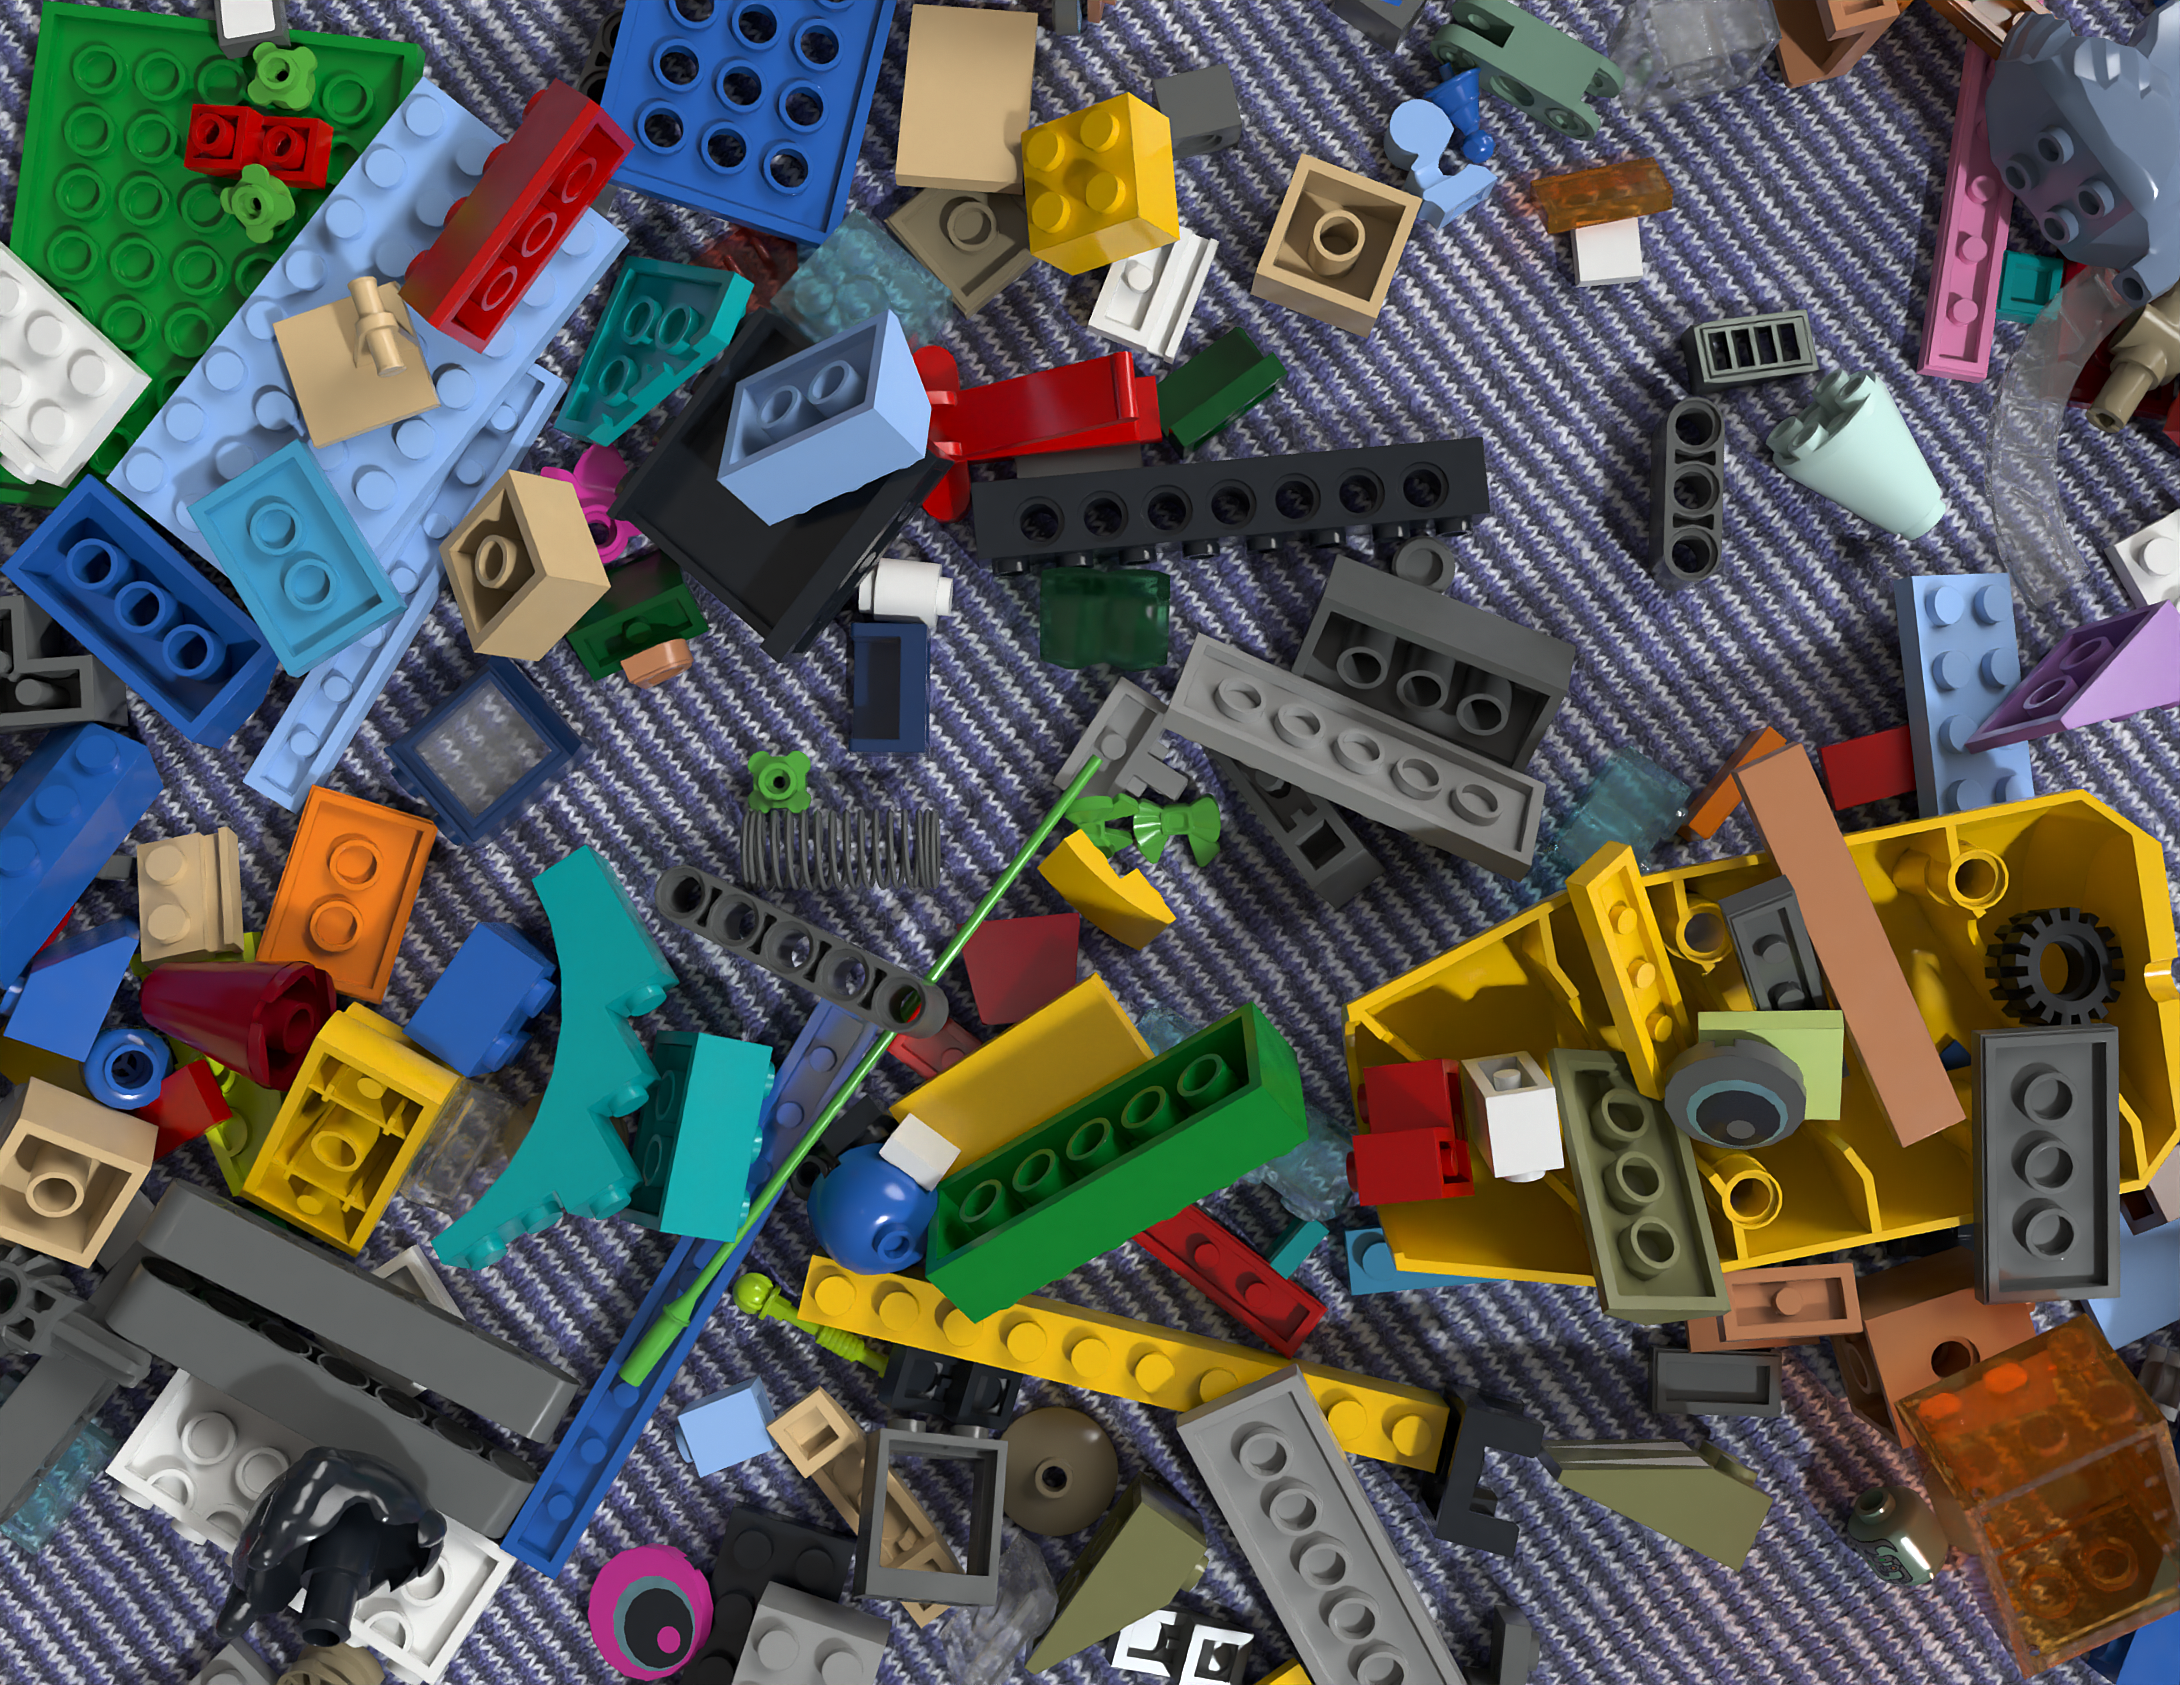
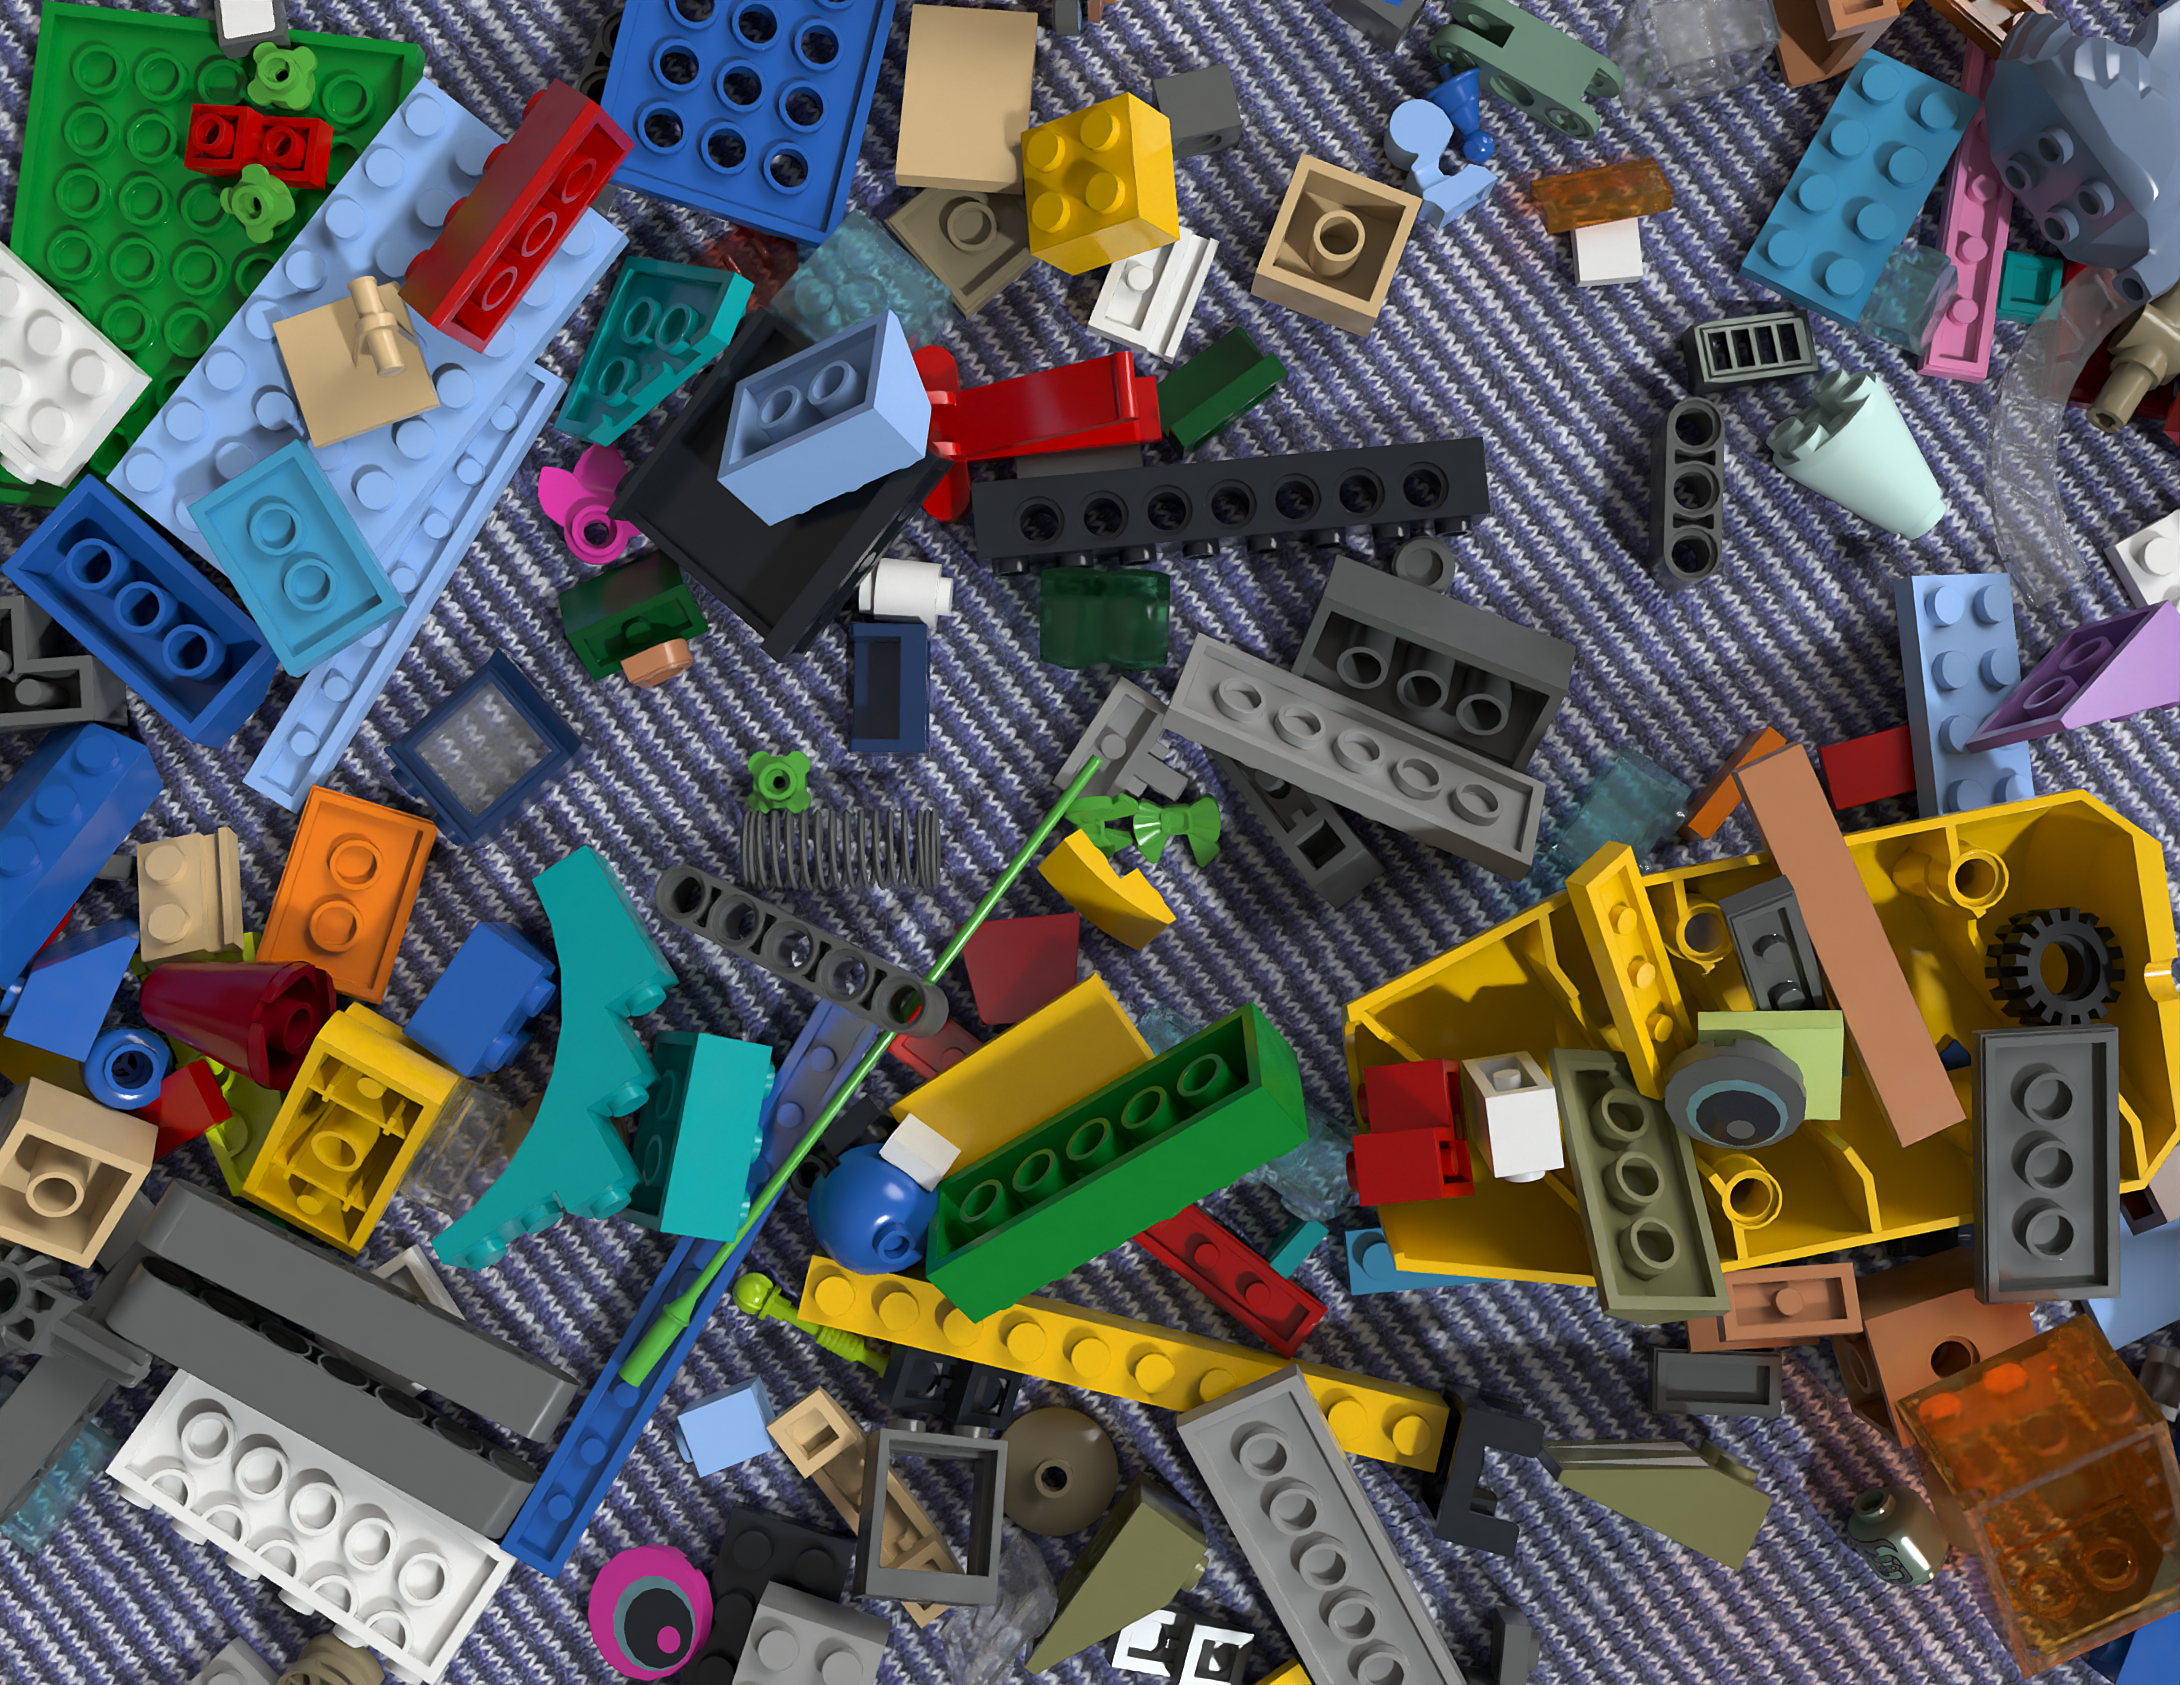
black piece [216,1446,447,1647] -> none
tan brick [438,469,611,661] -> none
none -> dark azure plate [1738,48,1982,330]
none -> clear light blue brick [1859,245,1959,356]

